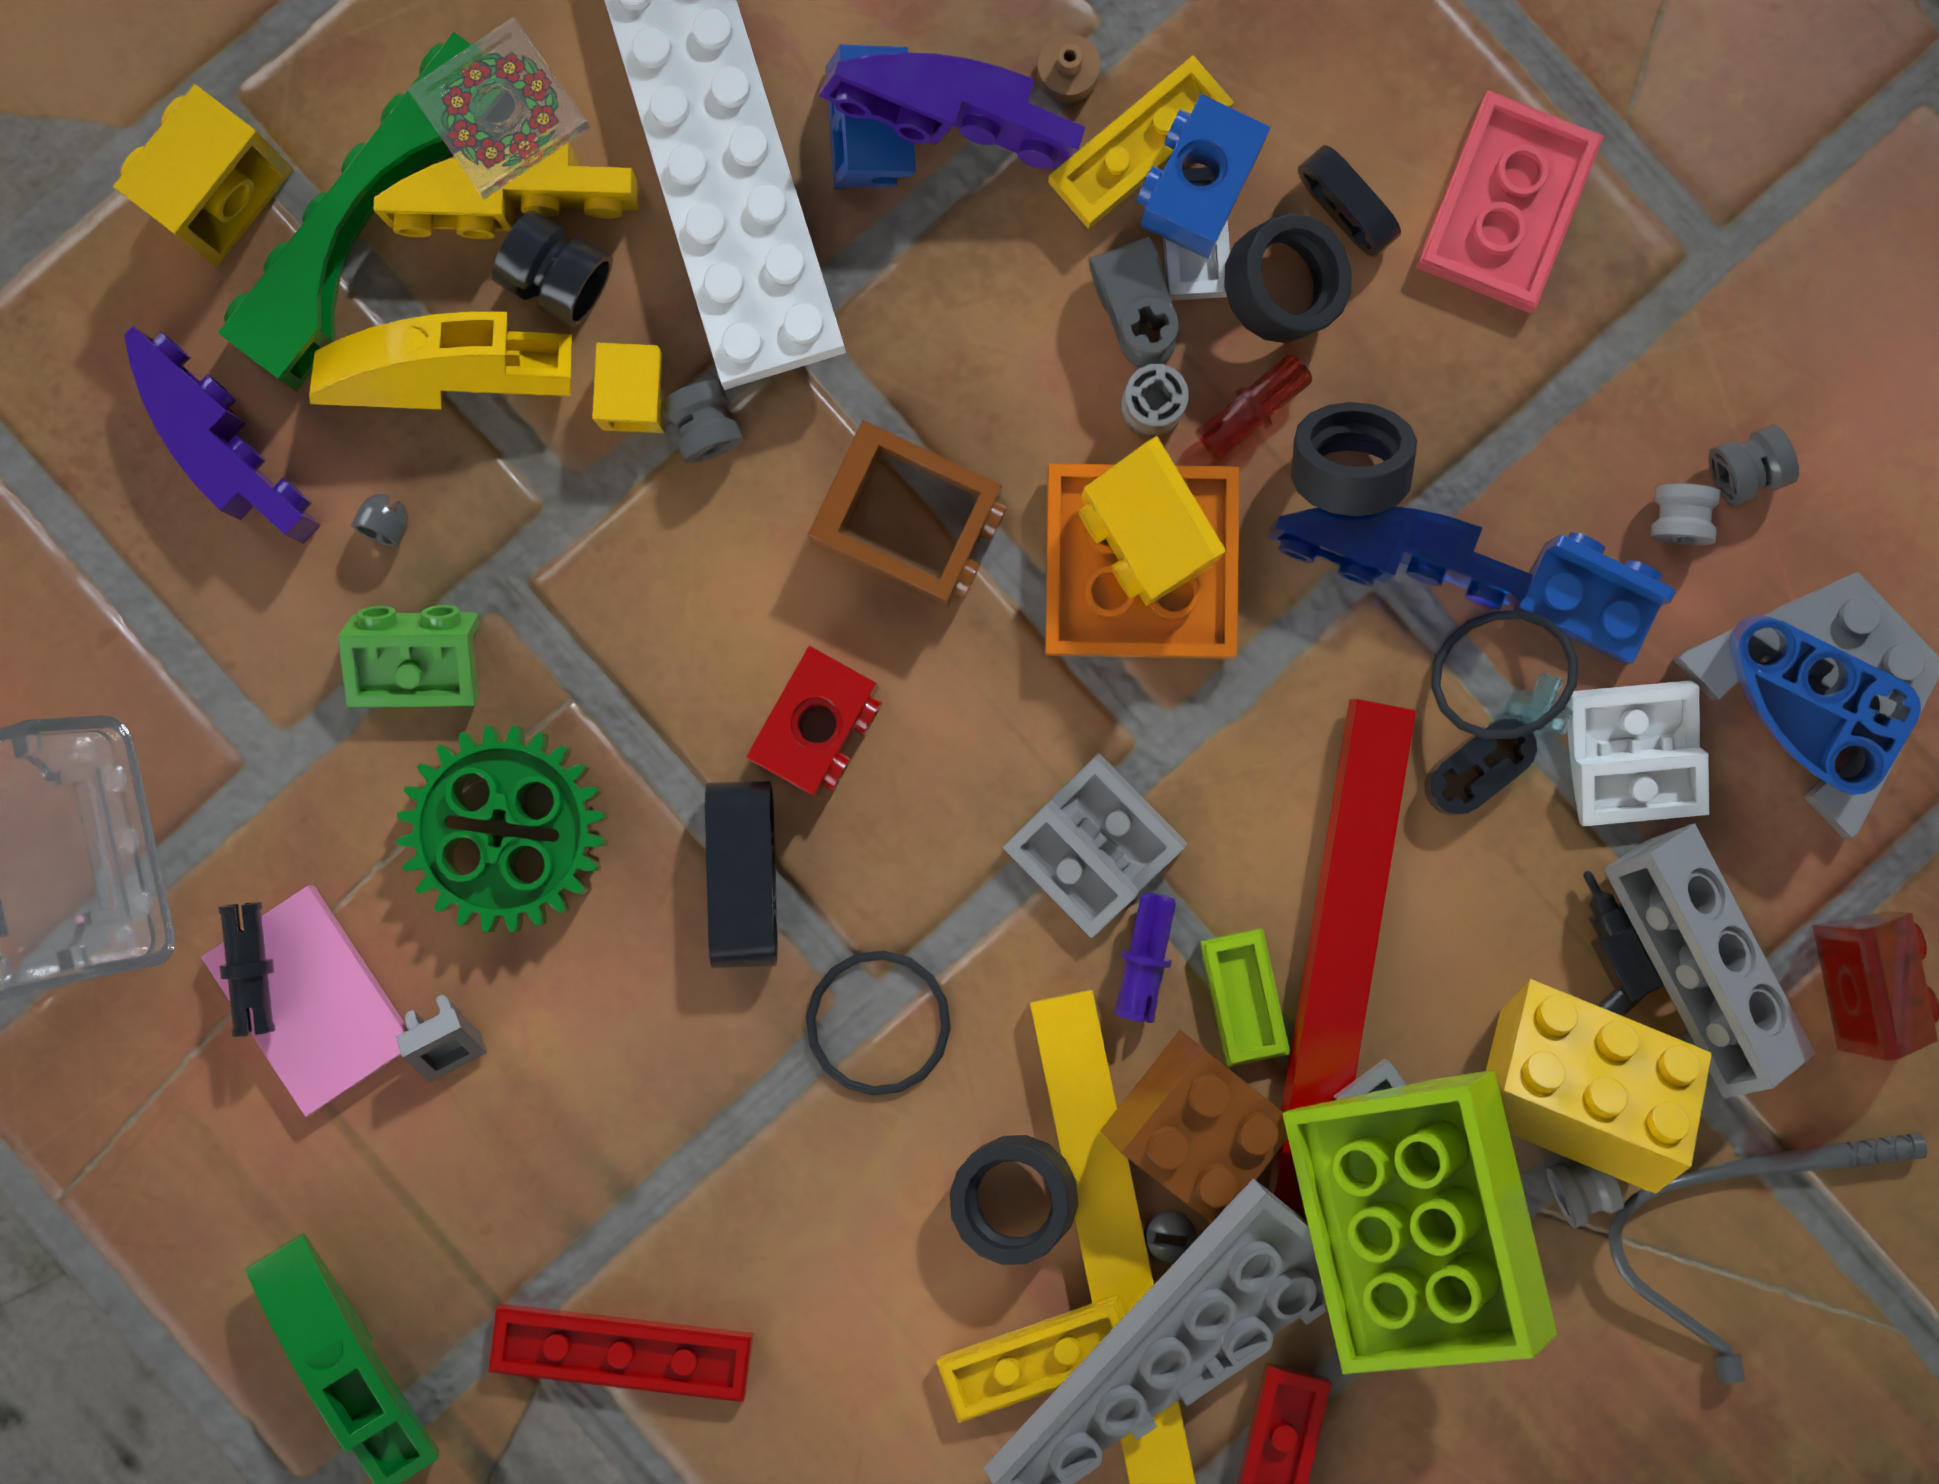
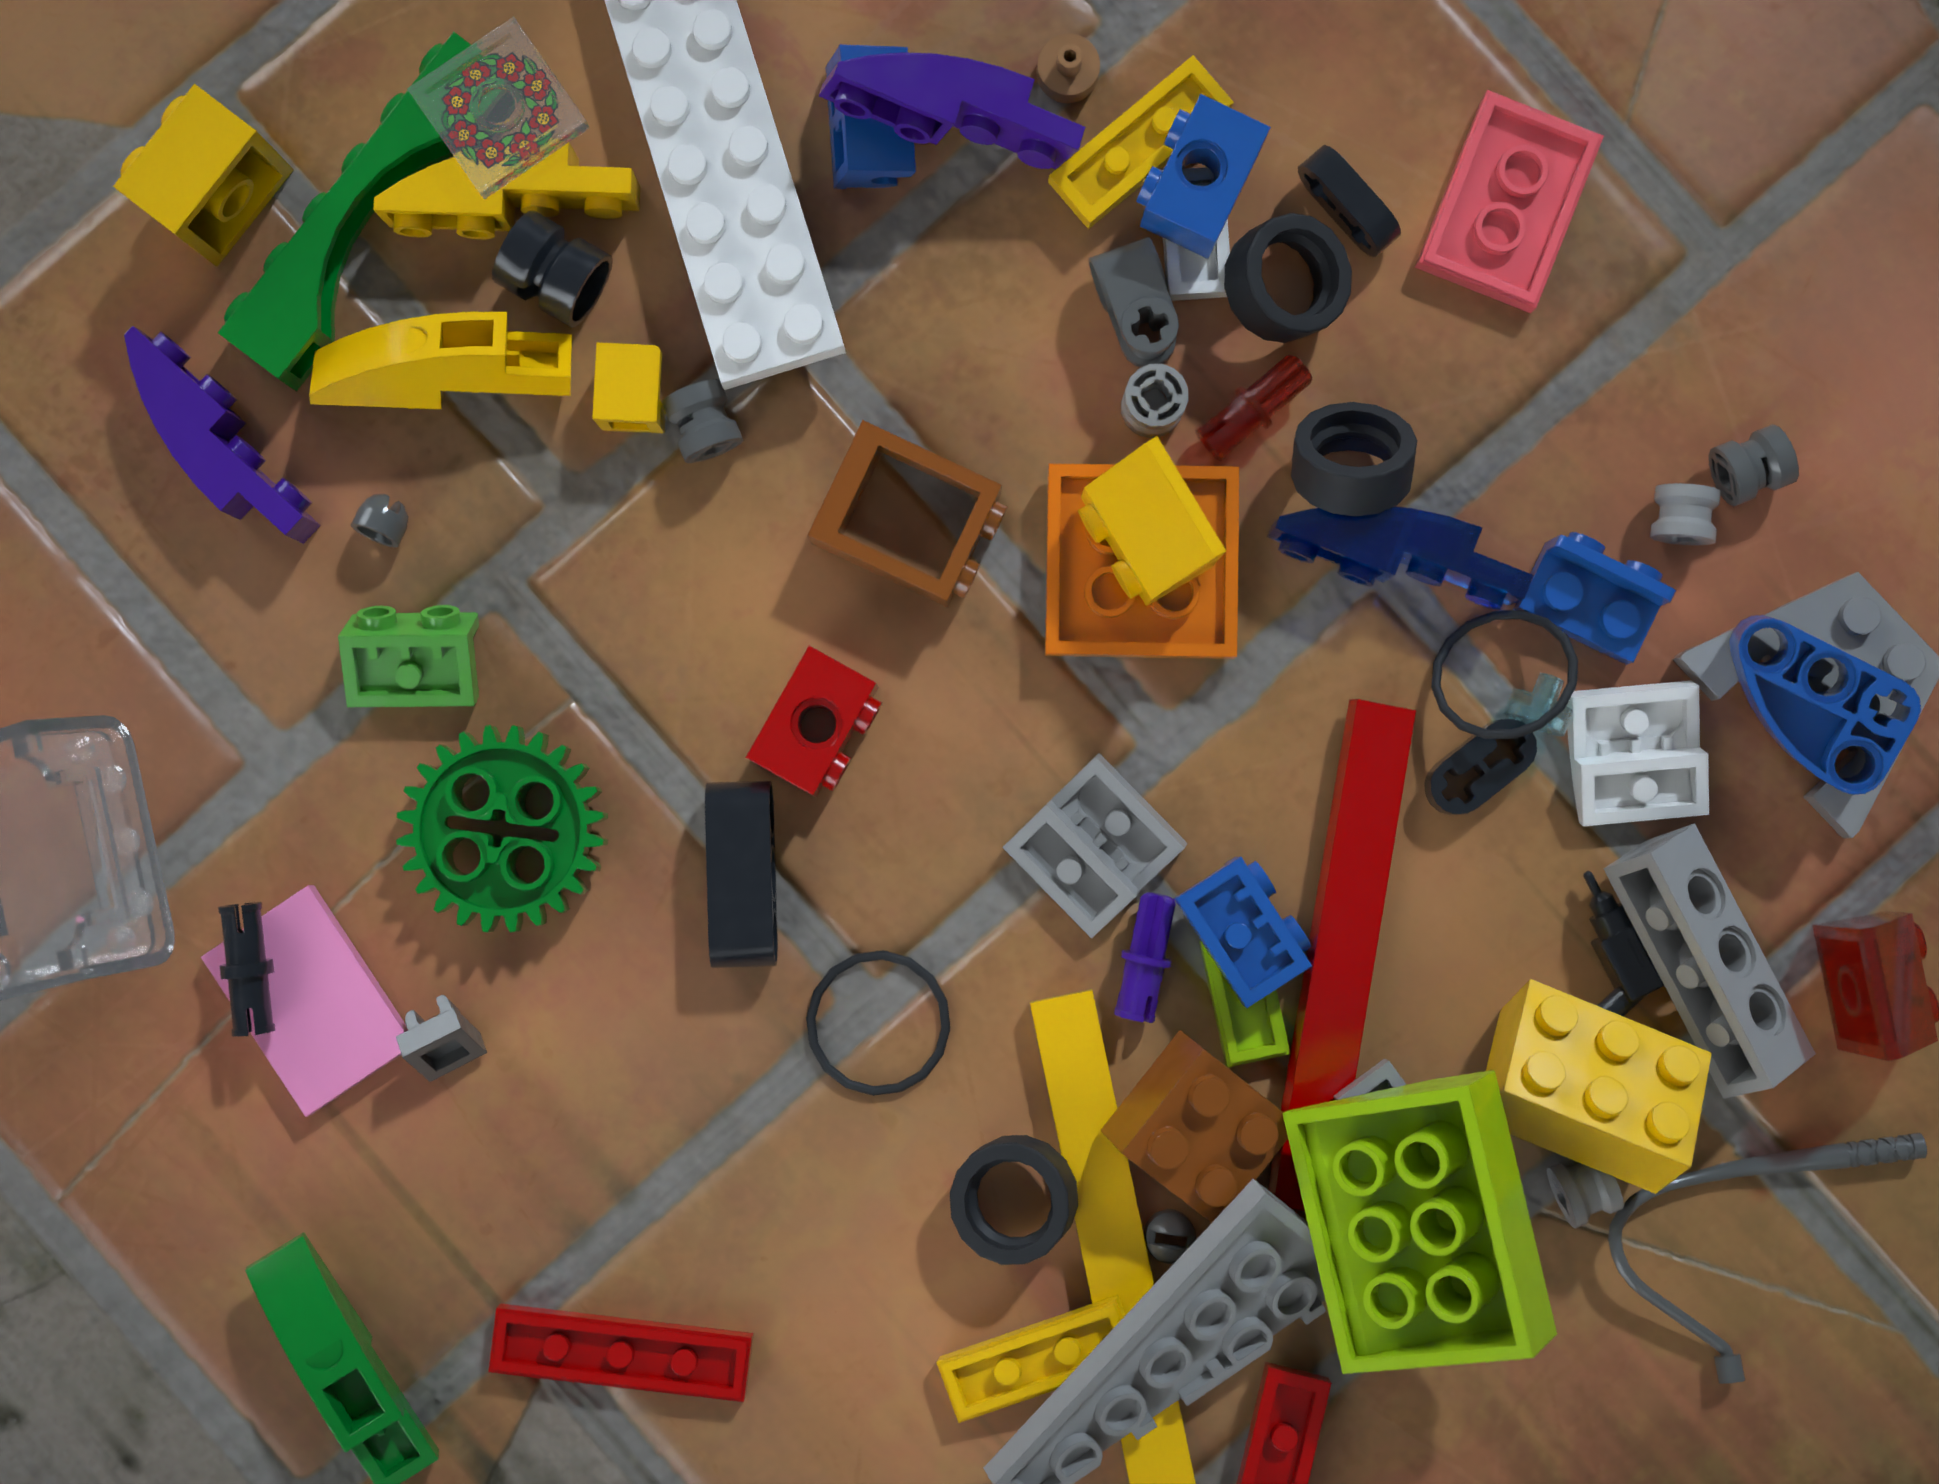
none -> blue bracket [1174,857,1312,1008]

